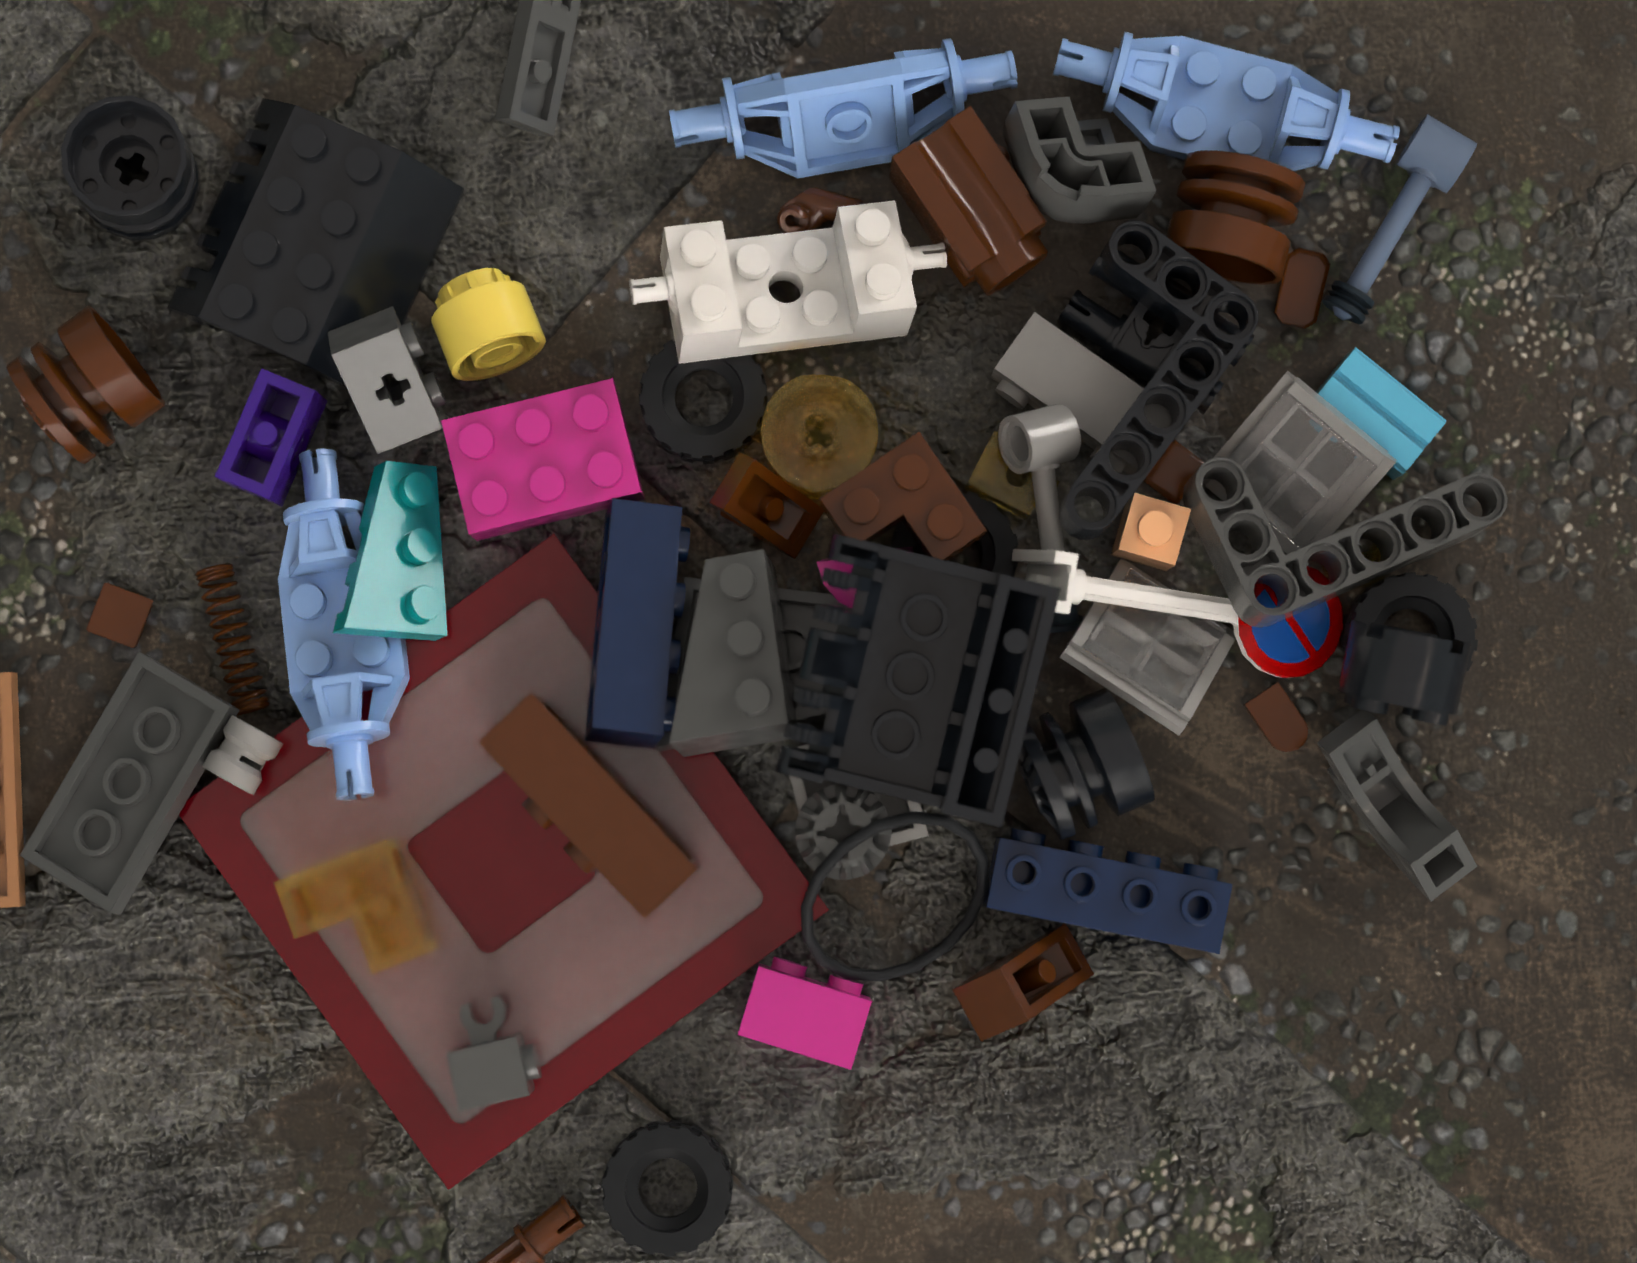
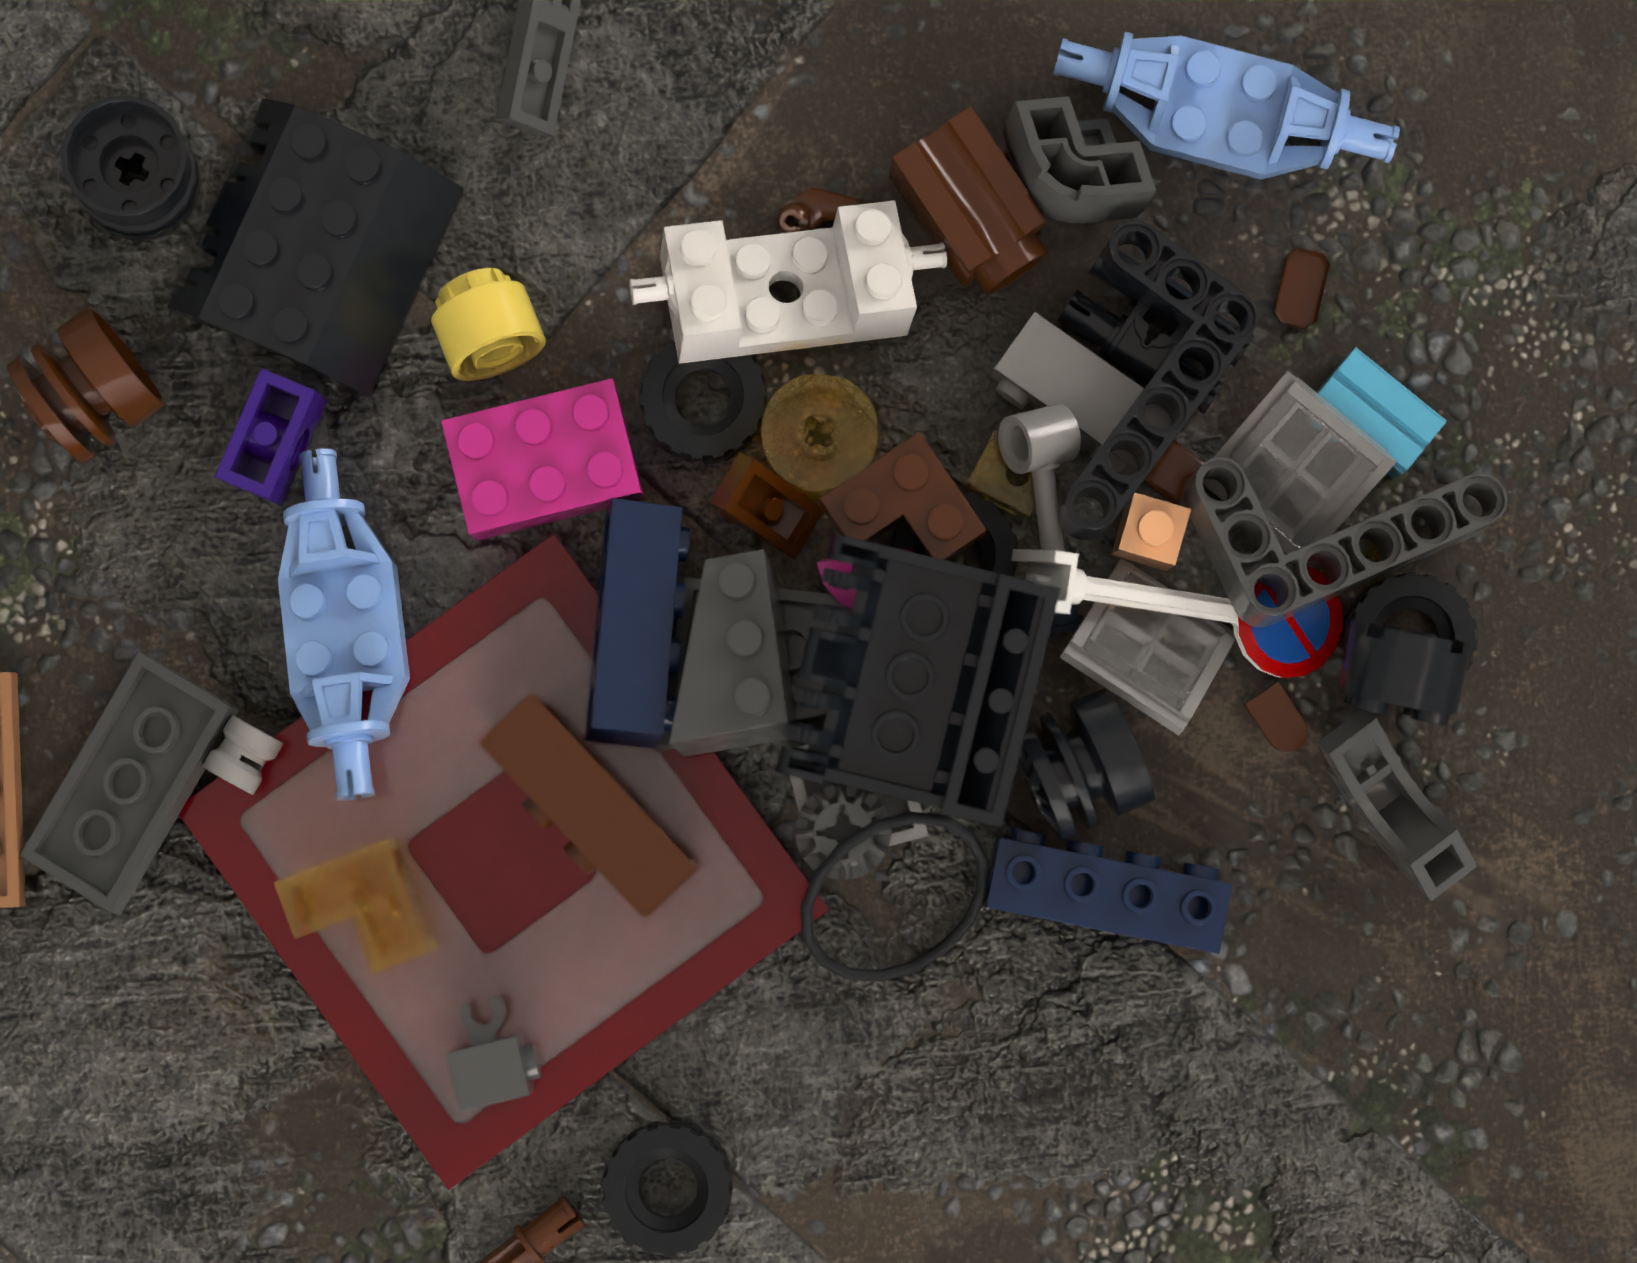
reddish brown piece [86,583,154,648] -> none
reddish brown piece [195,563,270,715] -> none
brick [327,306,447,454] -> none
wing [332,461,448,641] -> none
light blue plate [669,38,1018,179] -> none
dark pink brick [738,957,872,1070] -> none
reddish brown slope [953,923,1094,1041] -> none
reddish brown wheel [1166,150,1305,285] -> none
sand blue piece [1322,114,1477,324] -> none

